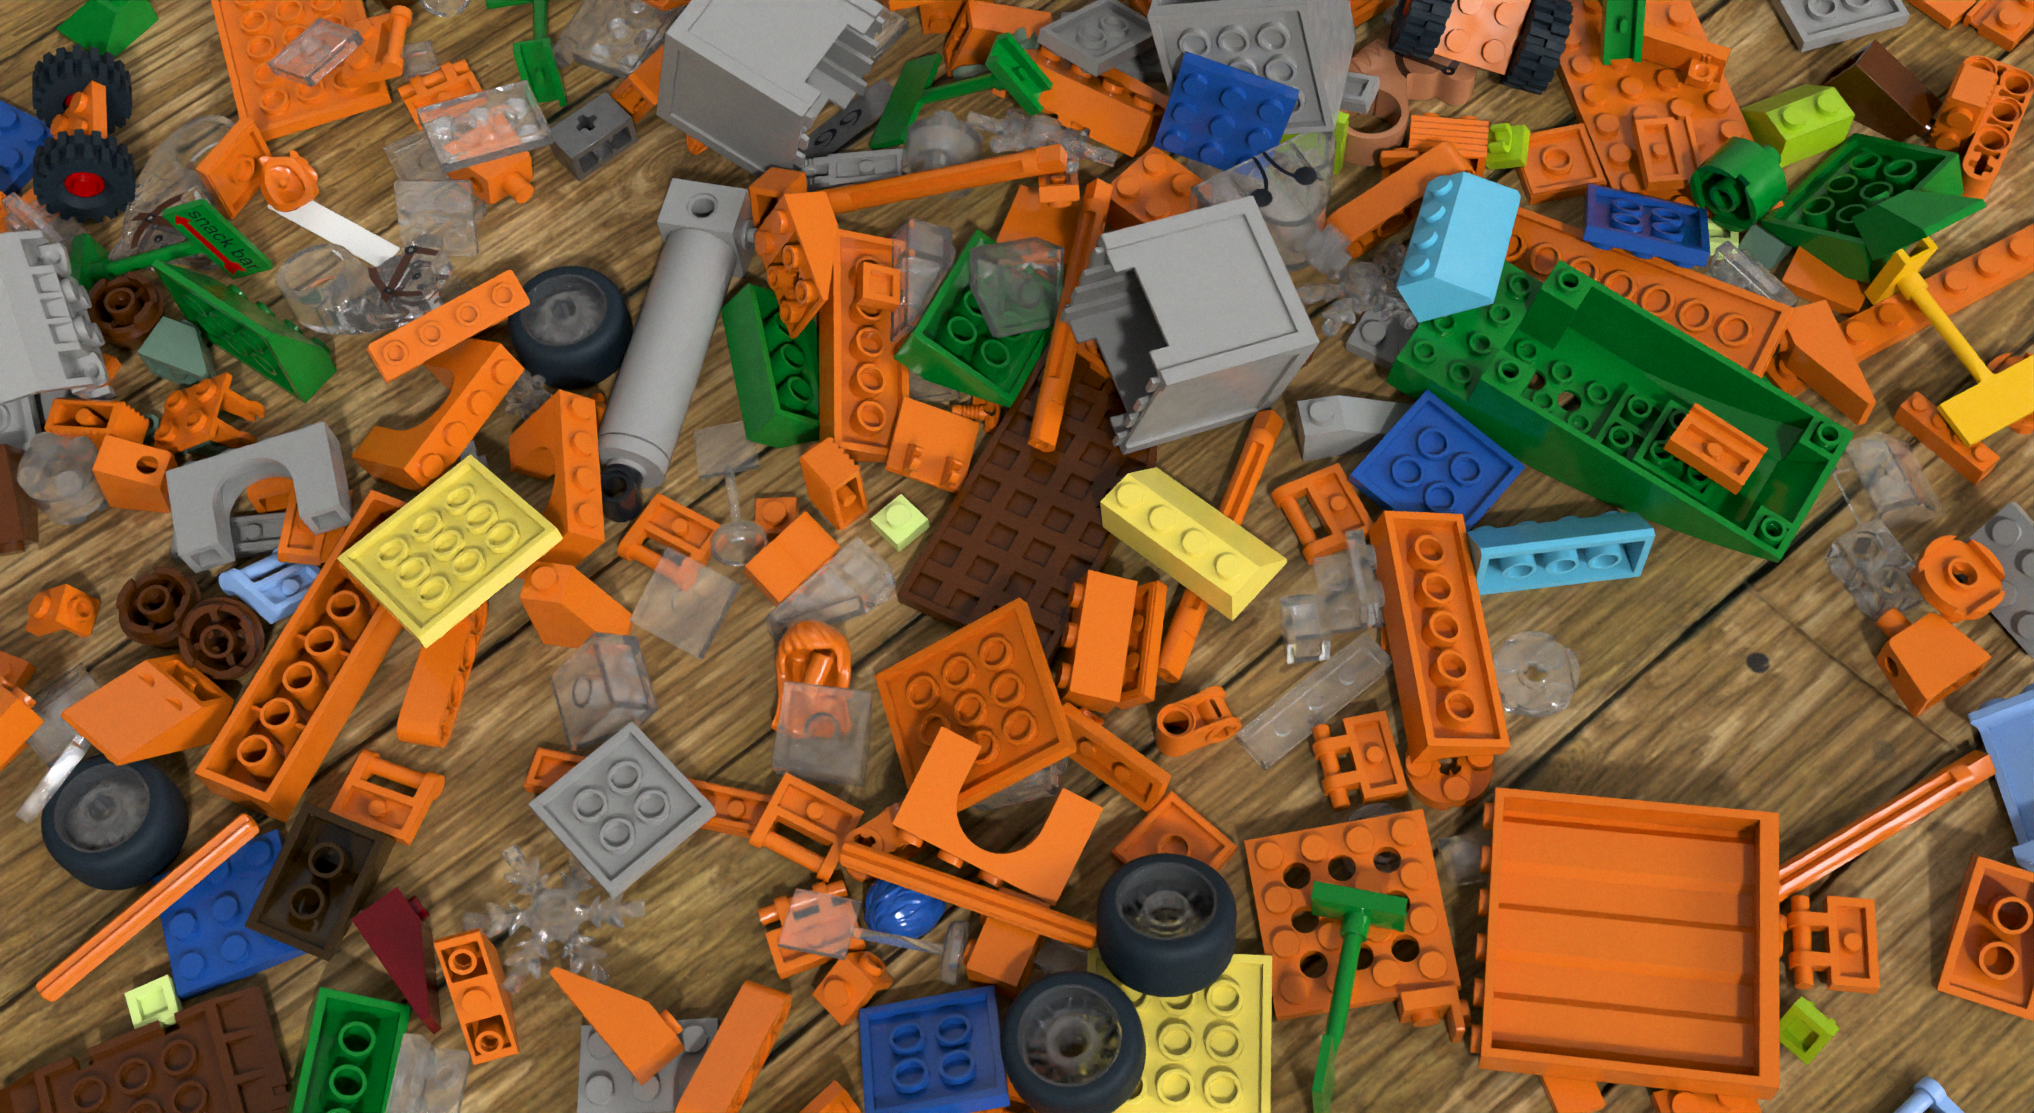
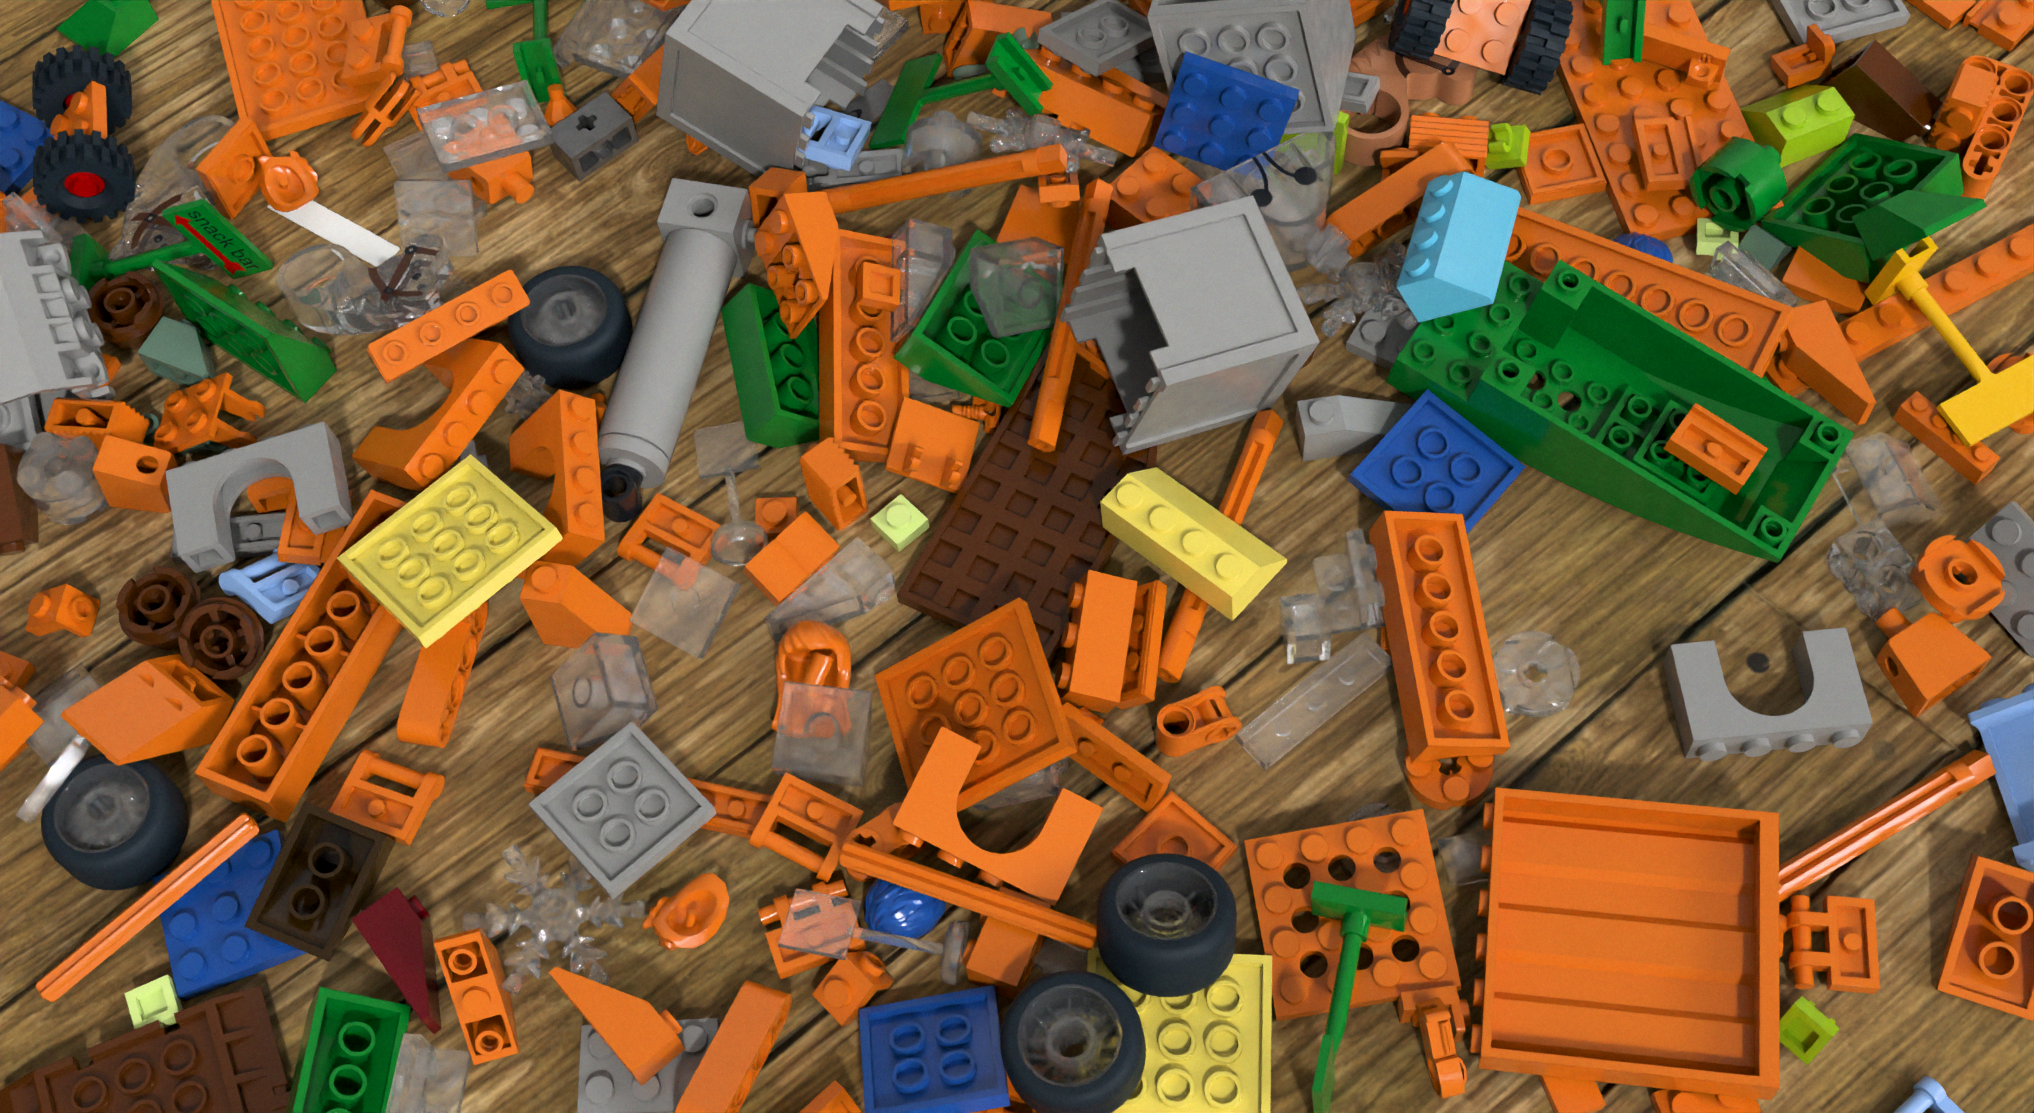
clear plate [267,18,364,87] -> none
orange plate [1271,463,1374,565] -> none
orange plate [1312,710,1408,811] -> none
medium azure slope [1467,511,1656,595] -> none
blue plate [1583,183,1711,268] -> none
none -> orange arm [350,70,422,147]
none -> orange rock [543,84,577,126]
none -> orange hat [642,873,730,951]
none -> light blue plate [798,106,872,171]
none -> orange piece [1416,998,1467,1100]
none -> light grey arch [1663,627,1873,761]
none -> orange bracket [1771,24,1836,89]

